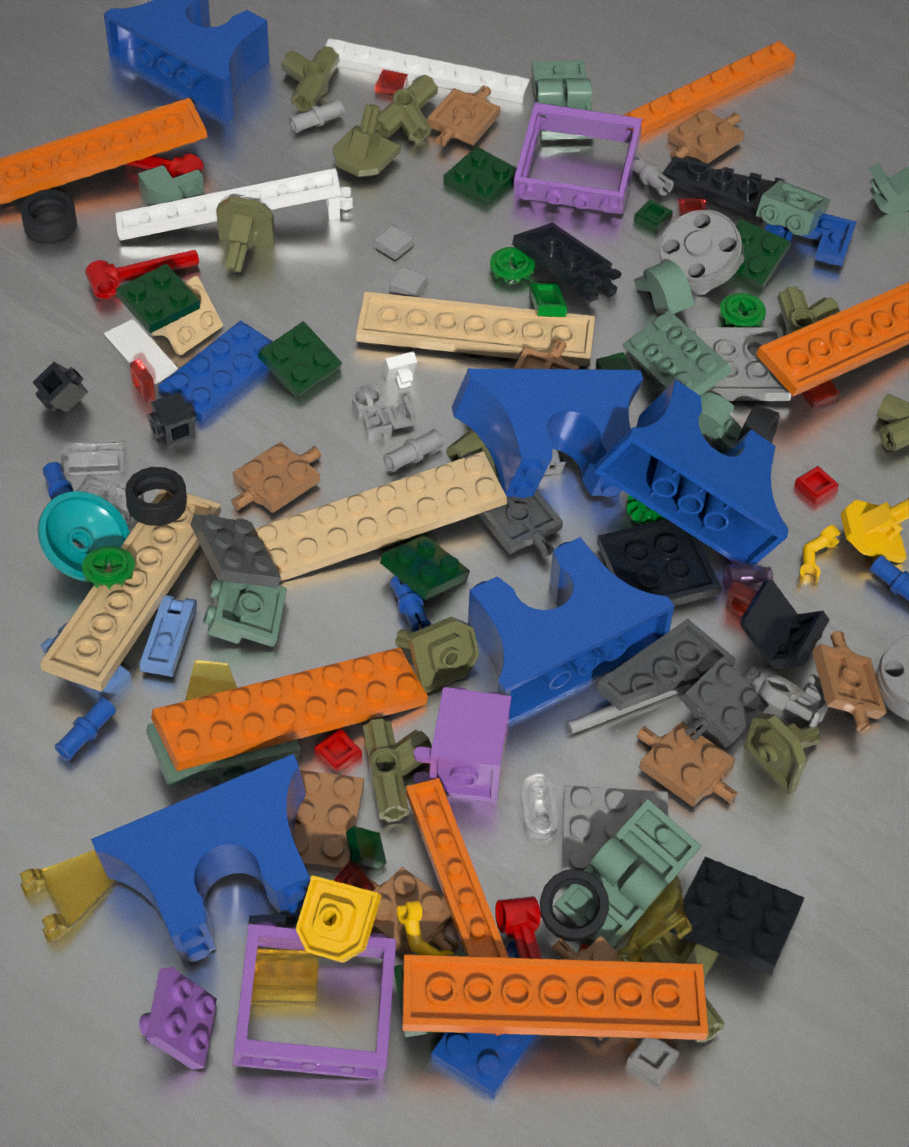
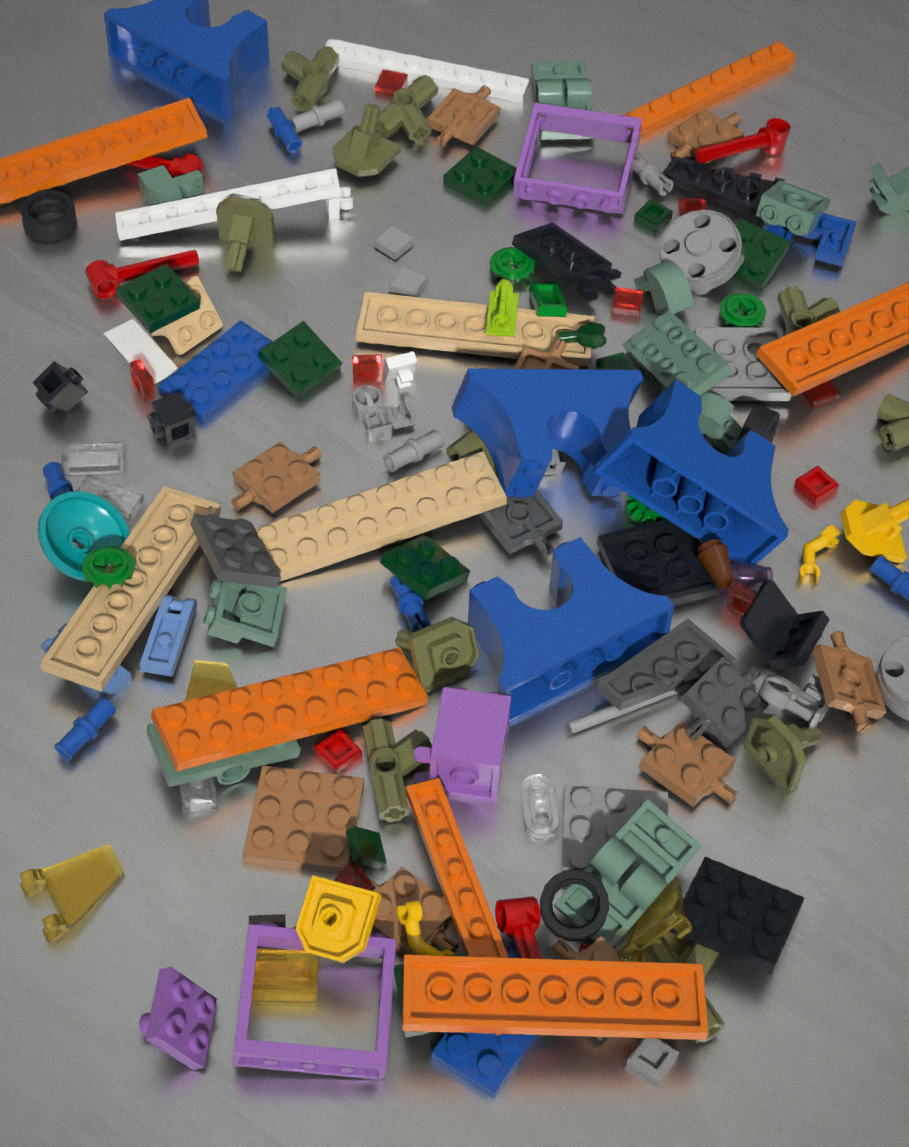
blue piece [91,754,310,963] -> none
black tyre [125,467,187,526] -> none
none -> blue axle [267,107,303,153]
none -> clear red tile [352,354,383,384]
none -> lime hinge [485,279,519,337]
none -> dark green rock [558,322,607,349]
none -> clear red tile [611,287,644,319]
none -> red axle [694,118,791,164]
none -> reddish brown cone [698,539,735,589]

